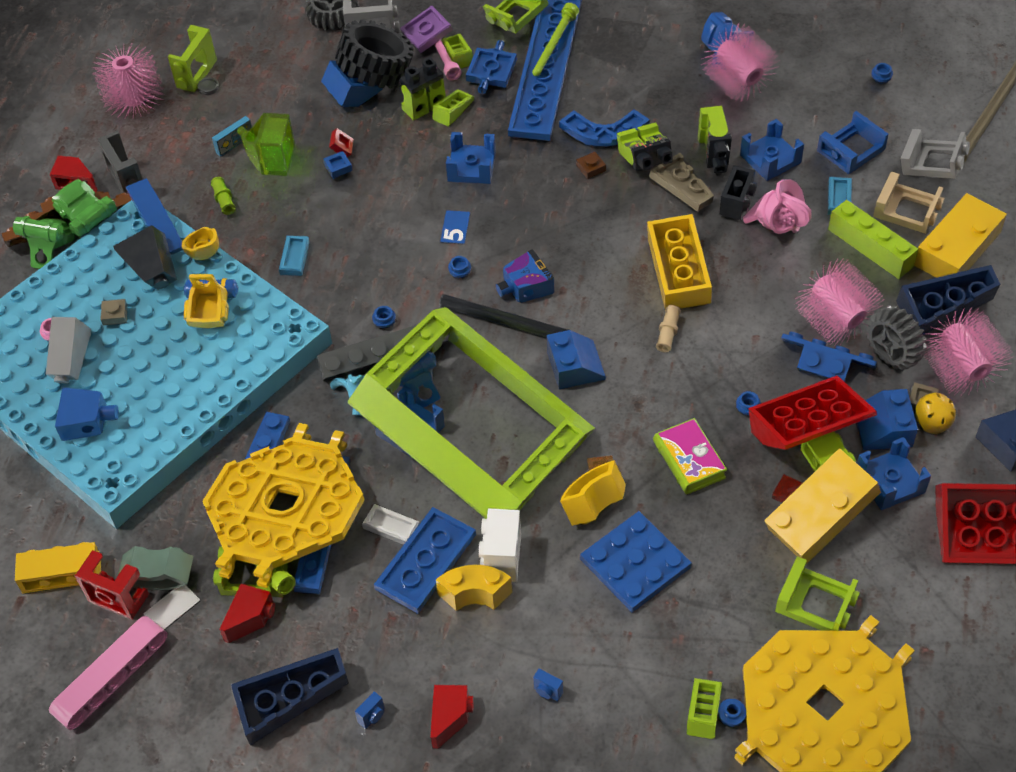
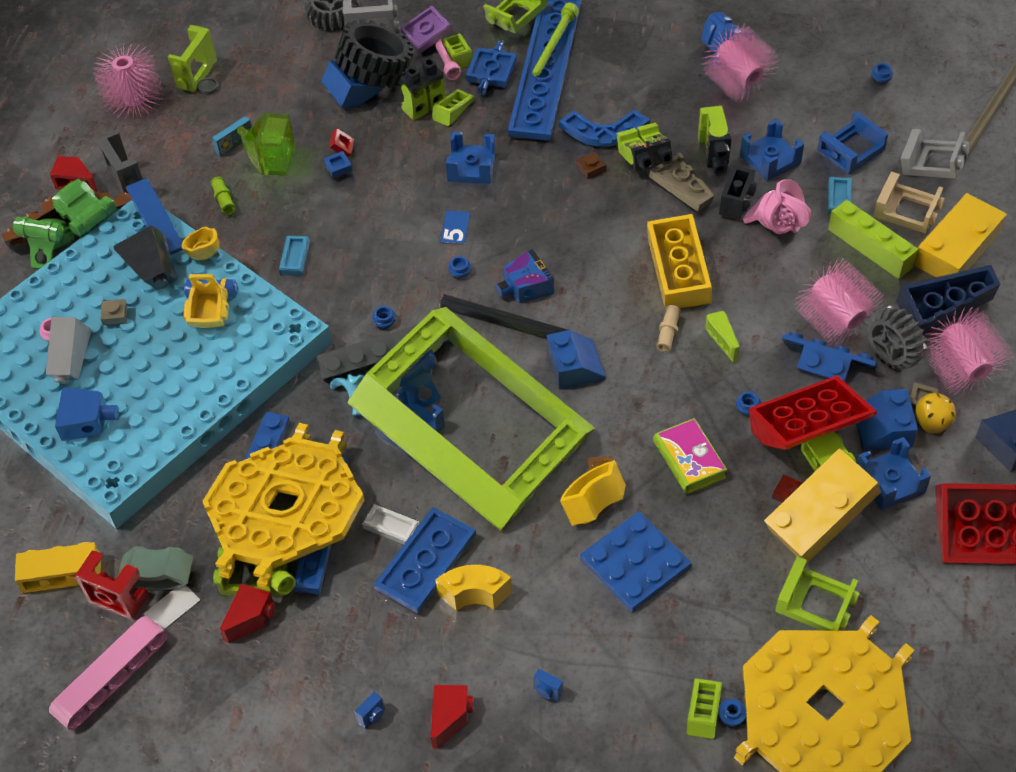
dark blue wedge [231,648,349,745] -> none
white brick [479,509,521,583] -> none
none -> lime slope [705,311,740,362]

